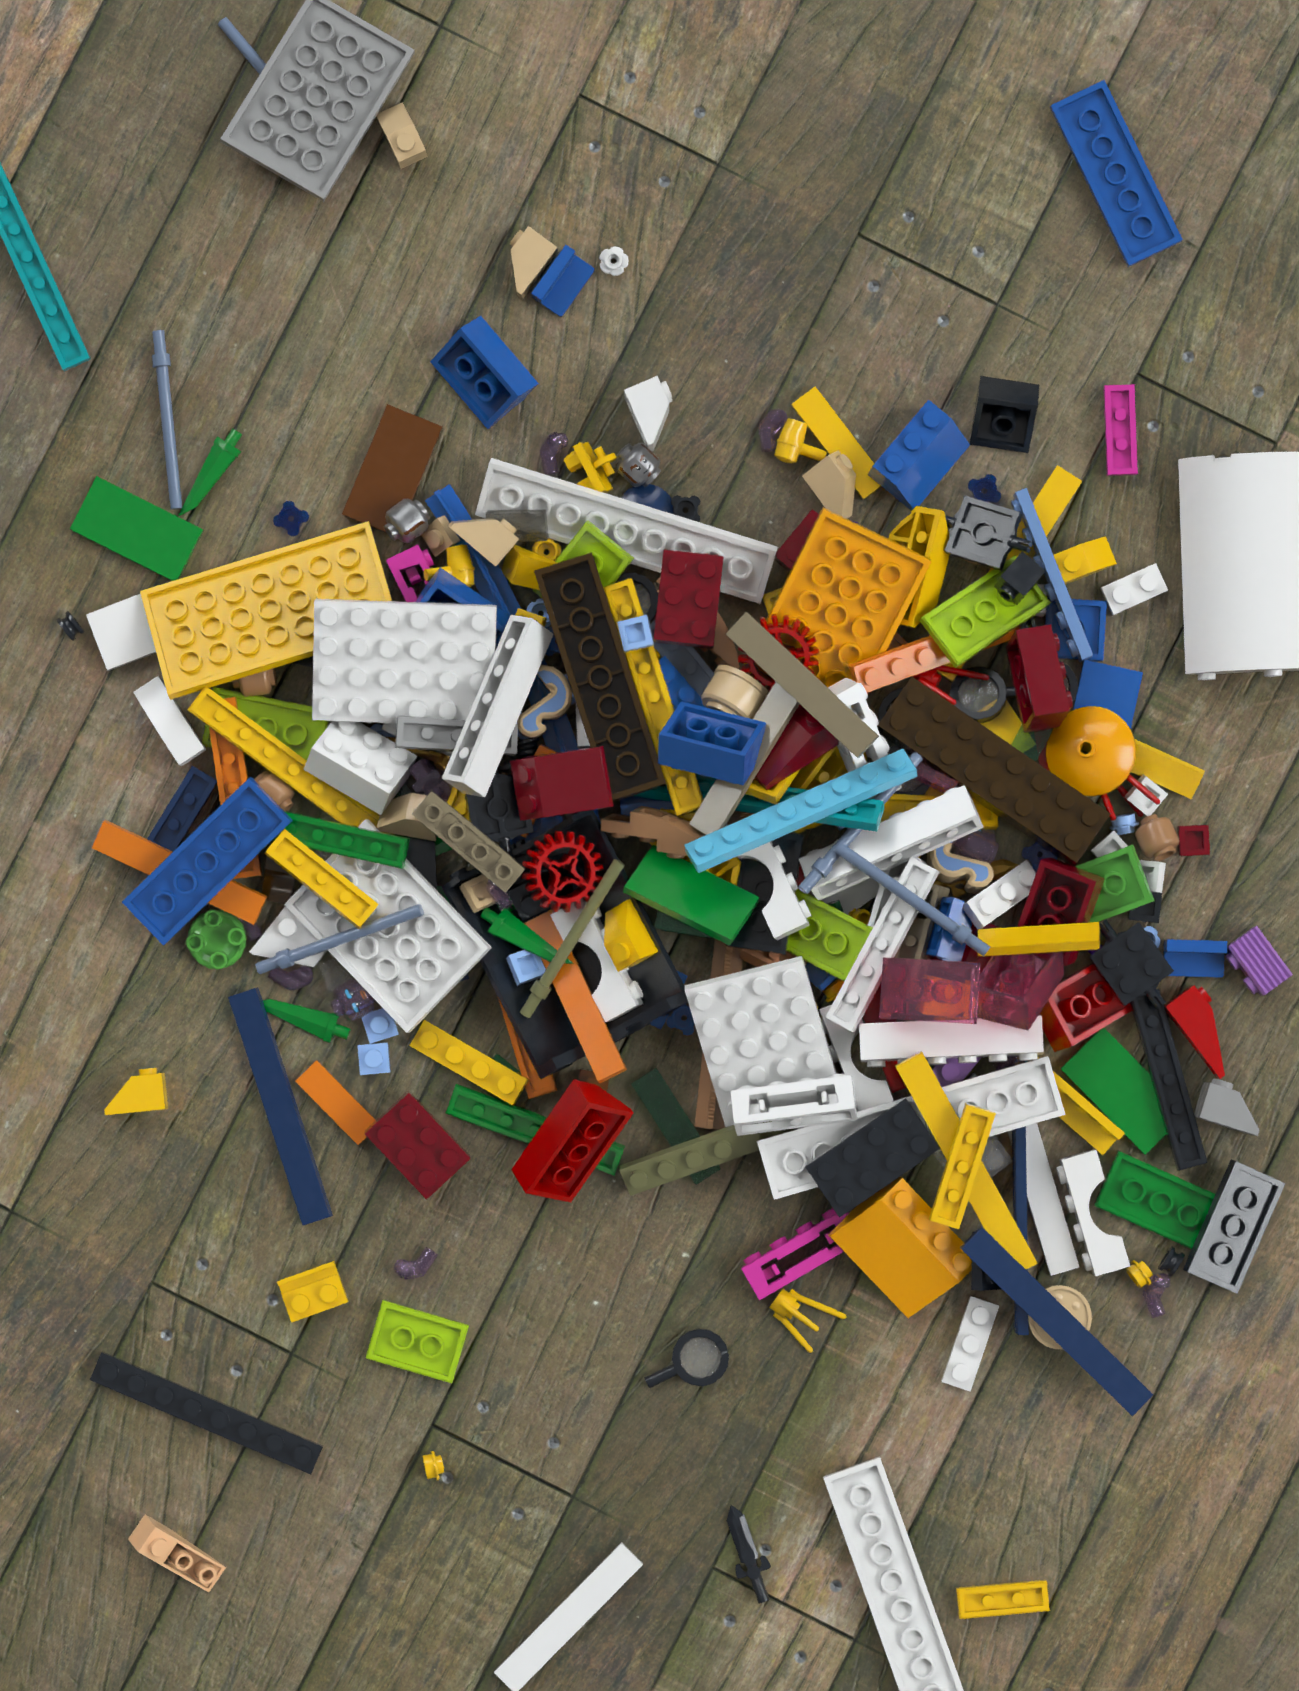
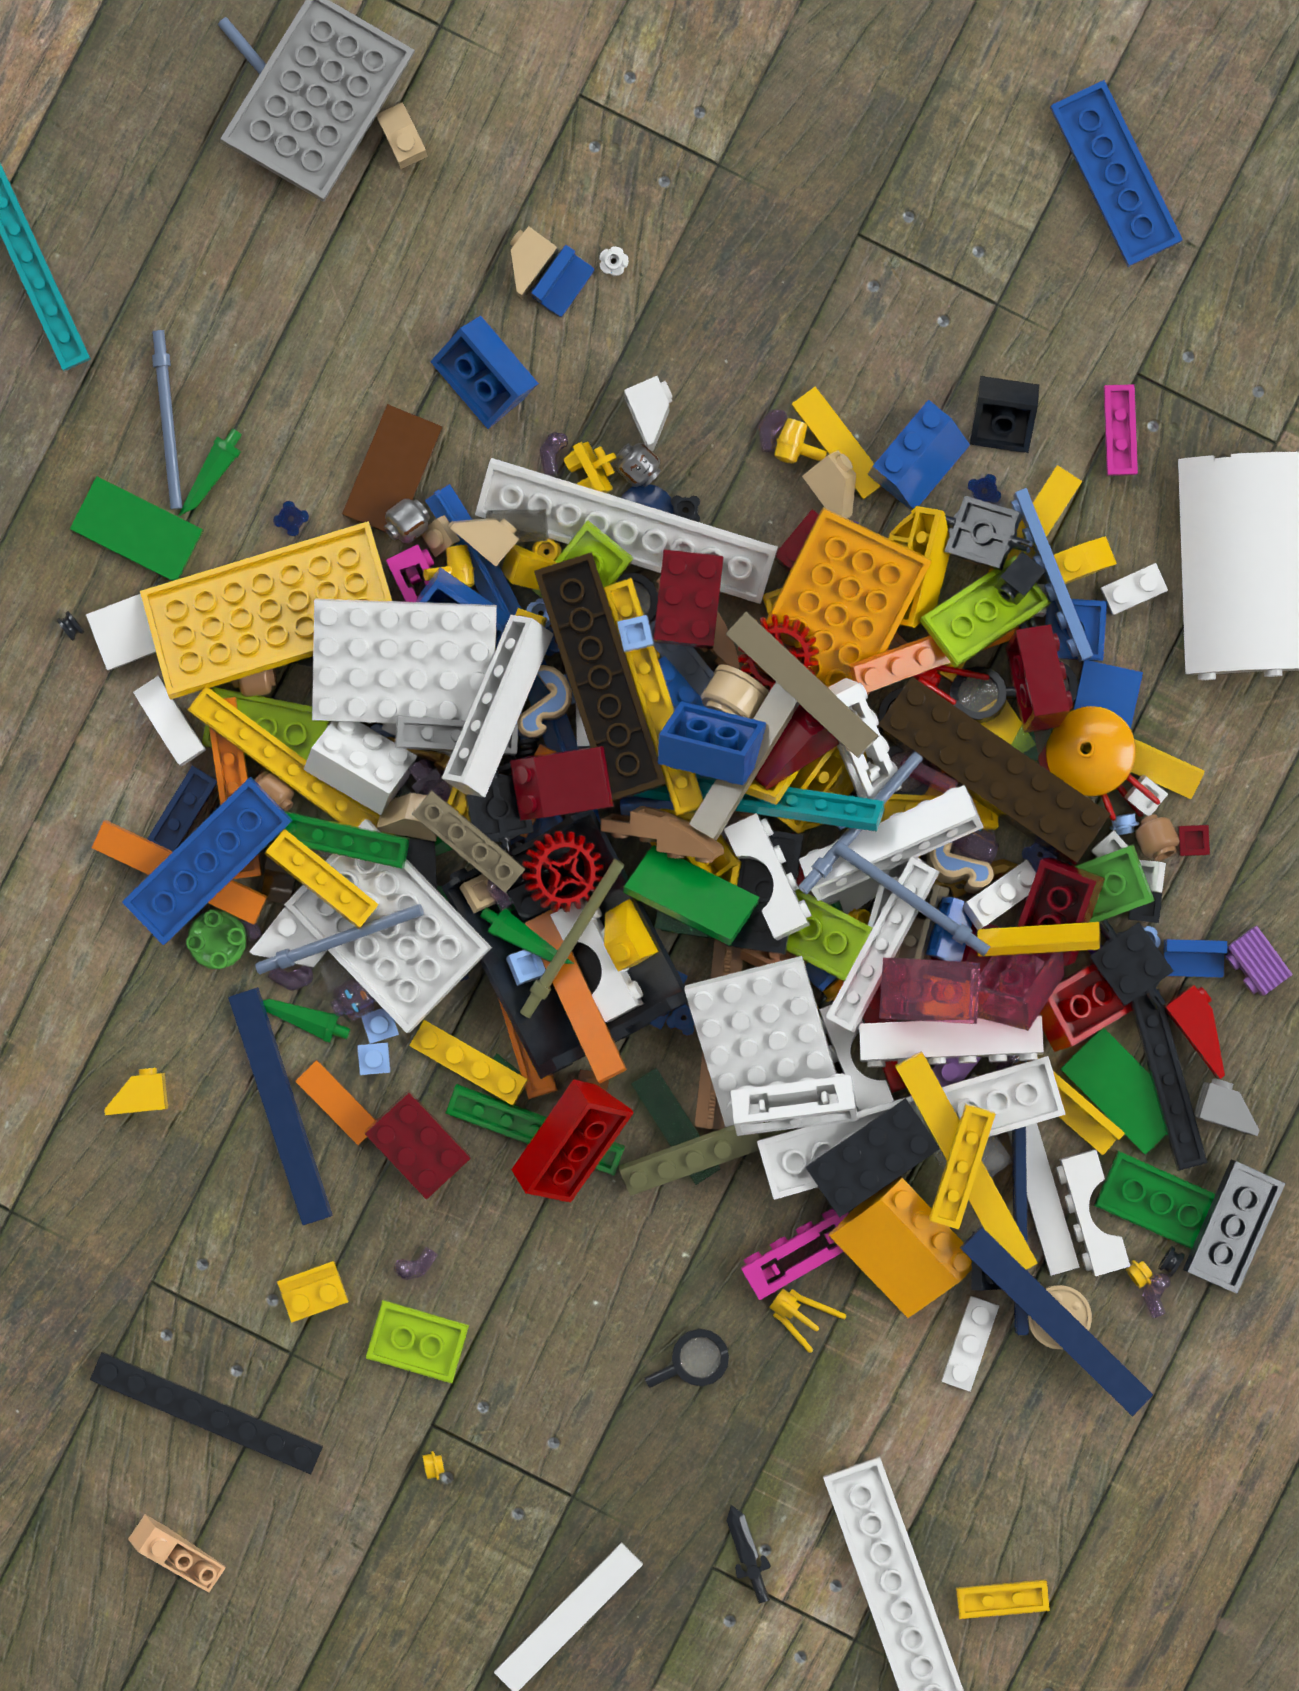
medium azure plate [684,749,917,873] -> none

